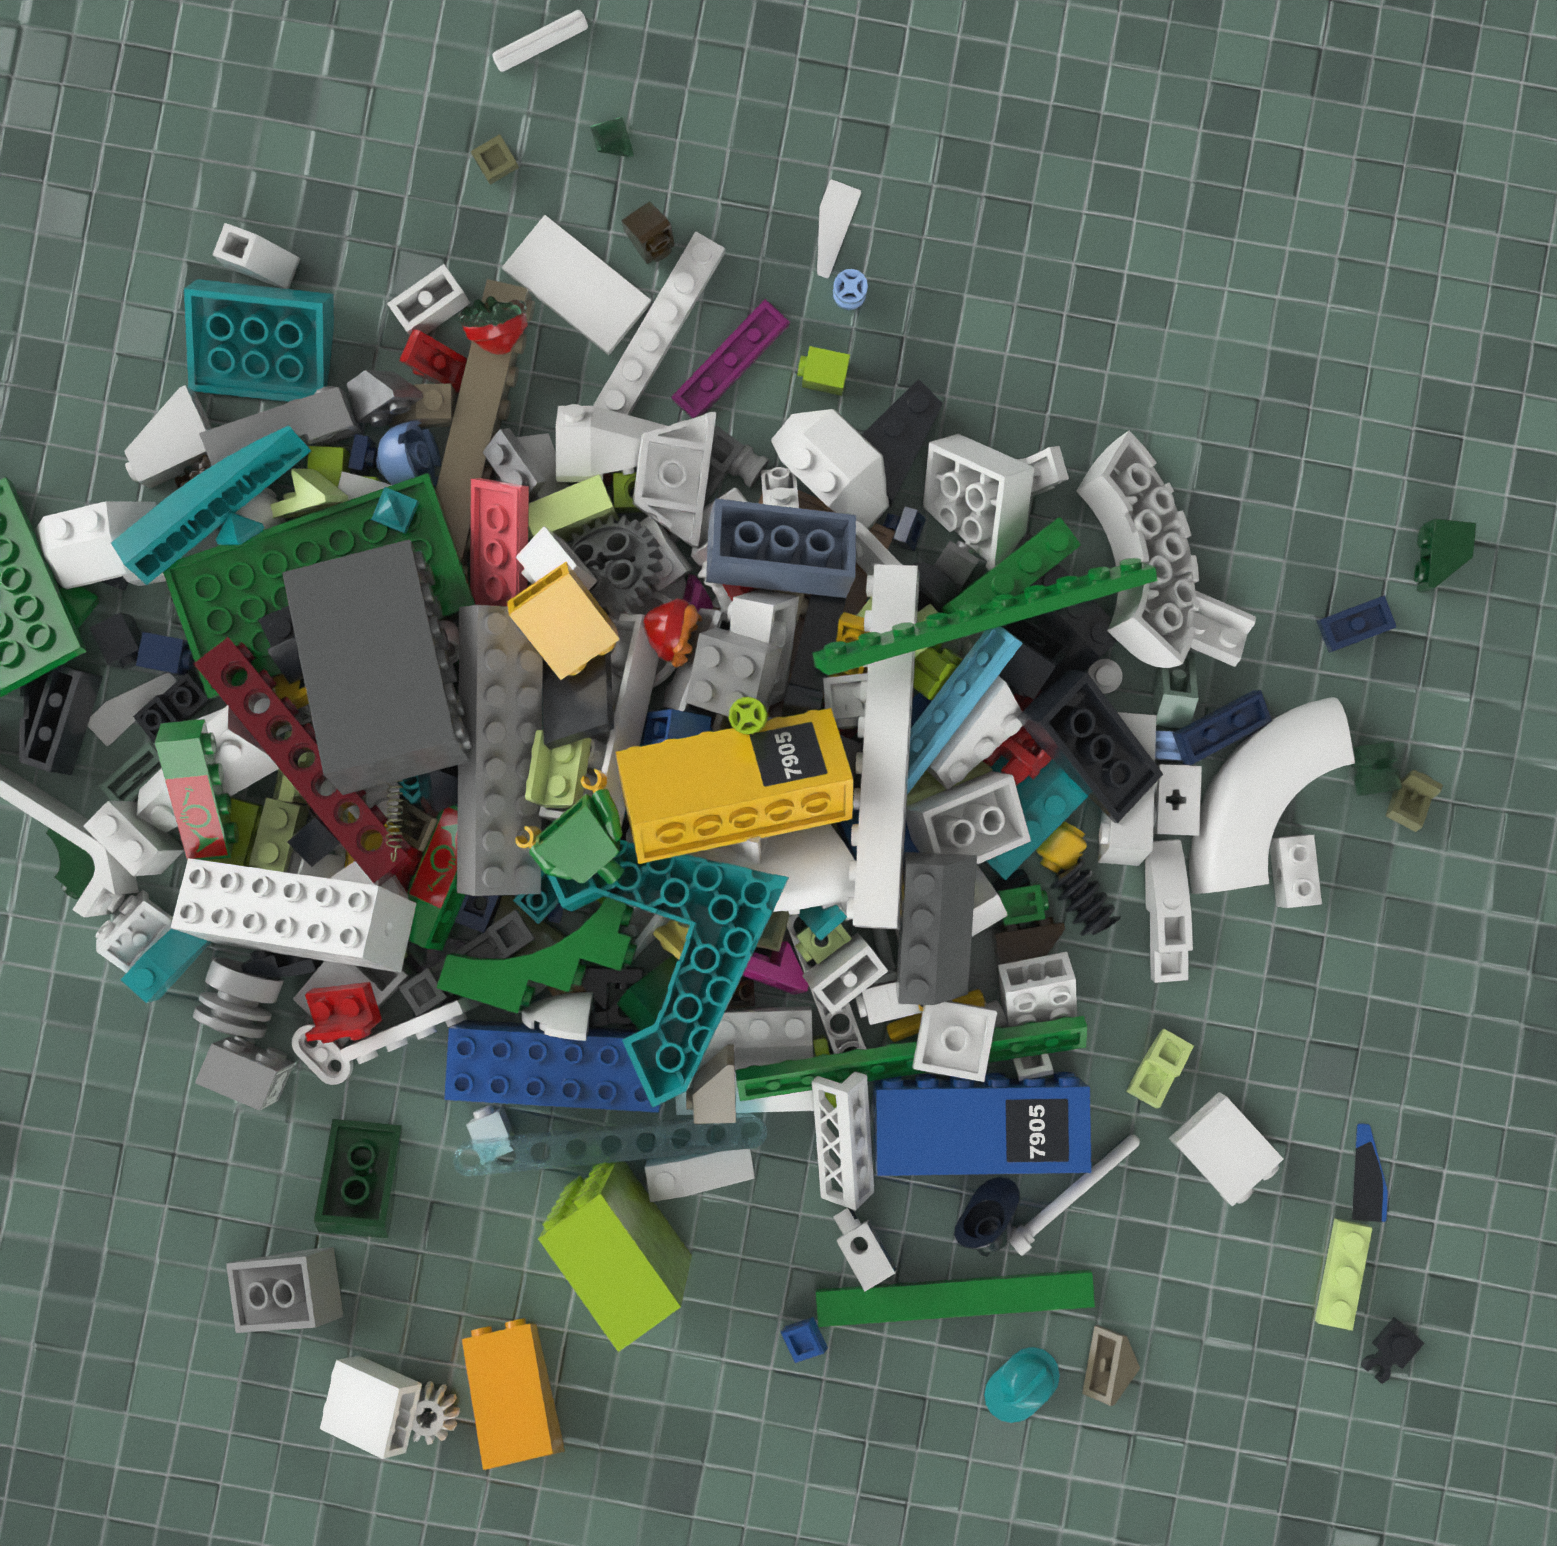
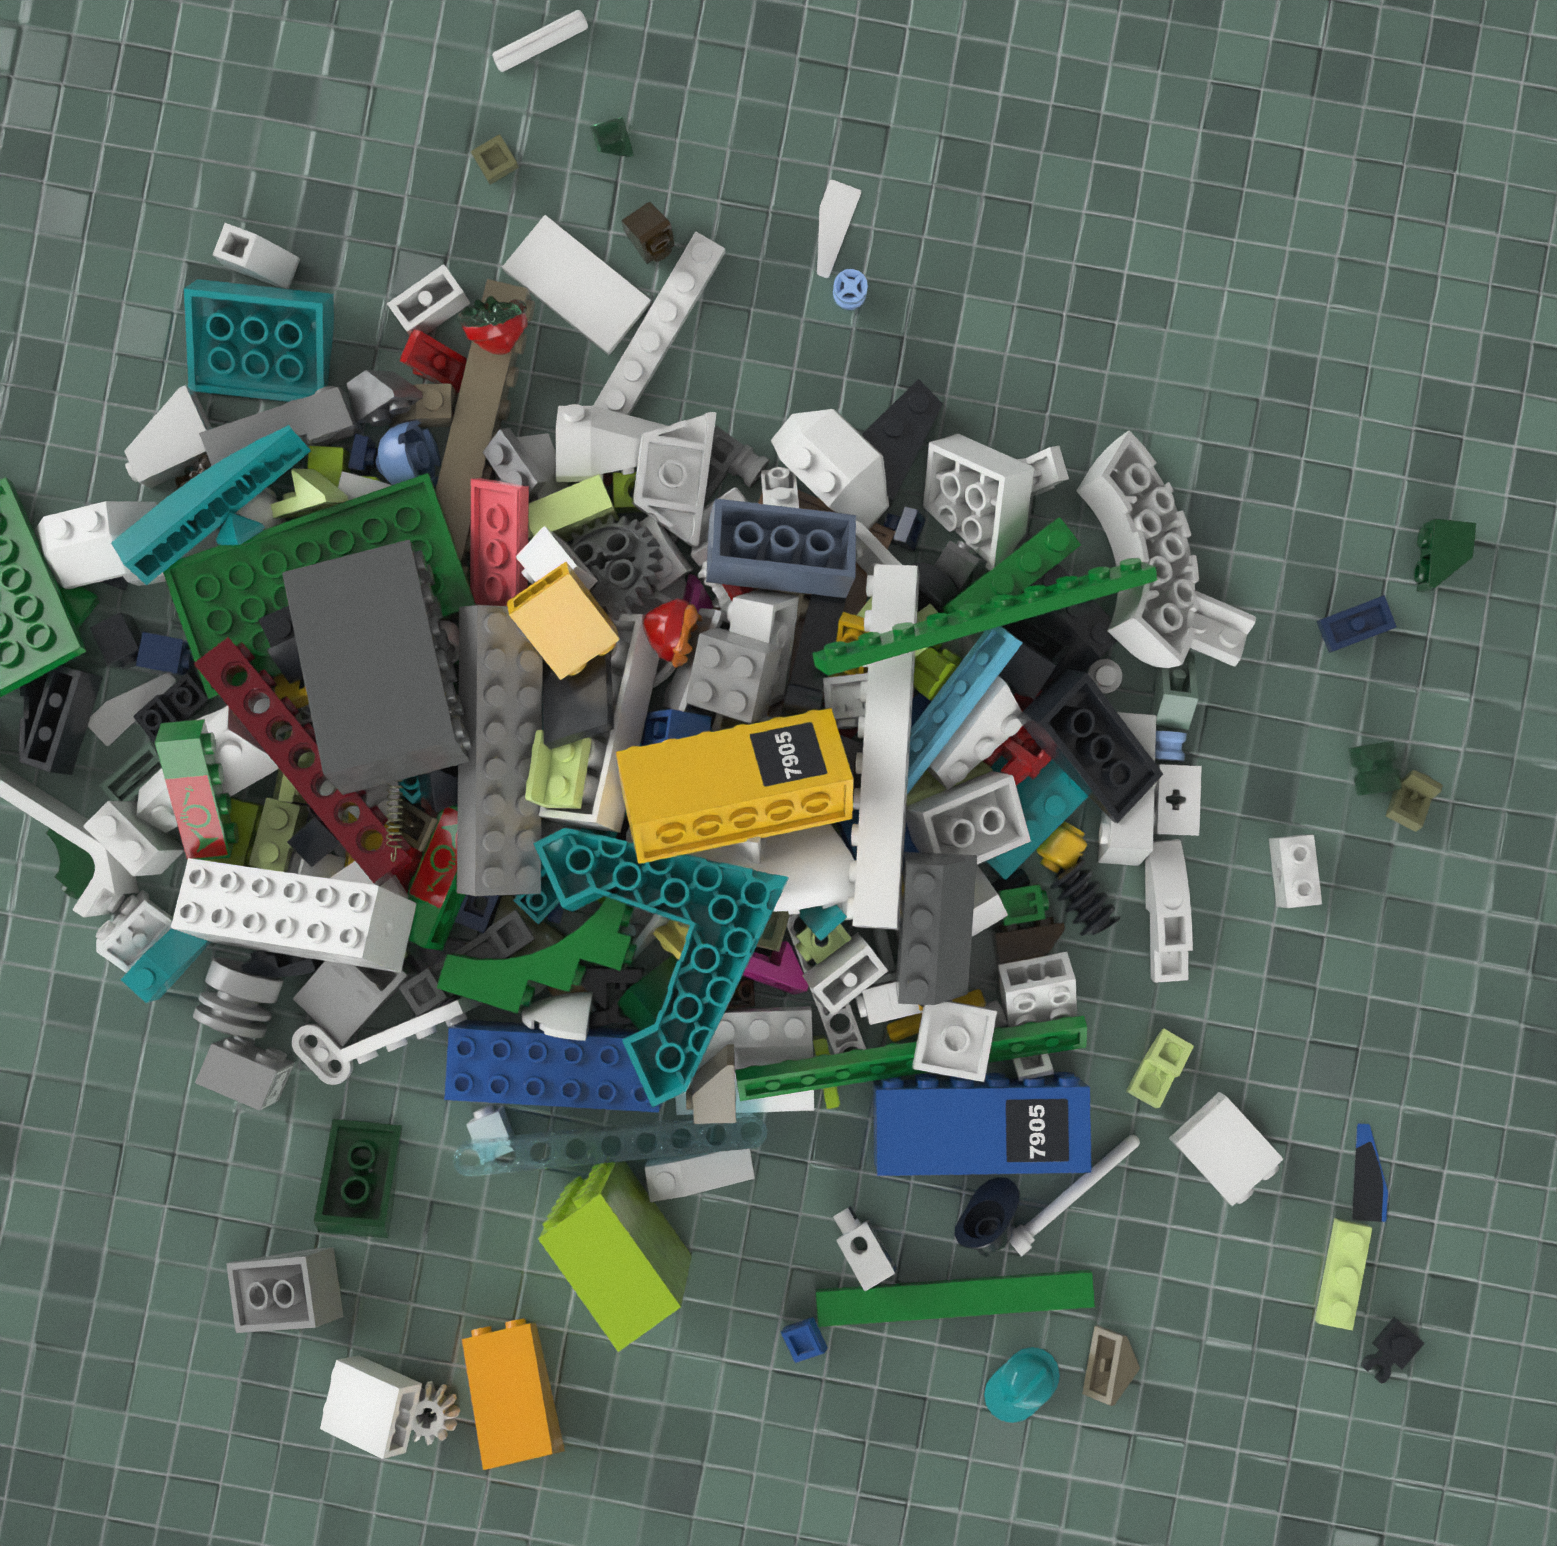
red bracket [305,982,382,1043] -> none
teal tile [371,487,419,534] -> none
green torso [515,769,624,885] -> none
magenta tile [671,299,790,419] -> none
lime wheel [729,697,768,734] -> none
lime brick [797,346,850,396] -> none
white fence [812,1072,874,1211] -> none
dark blue tile [1172,690,1272,766] -> none
white brick [1189,697,1355,894] -> none

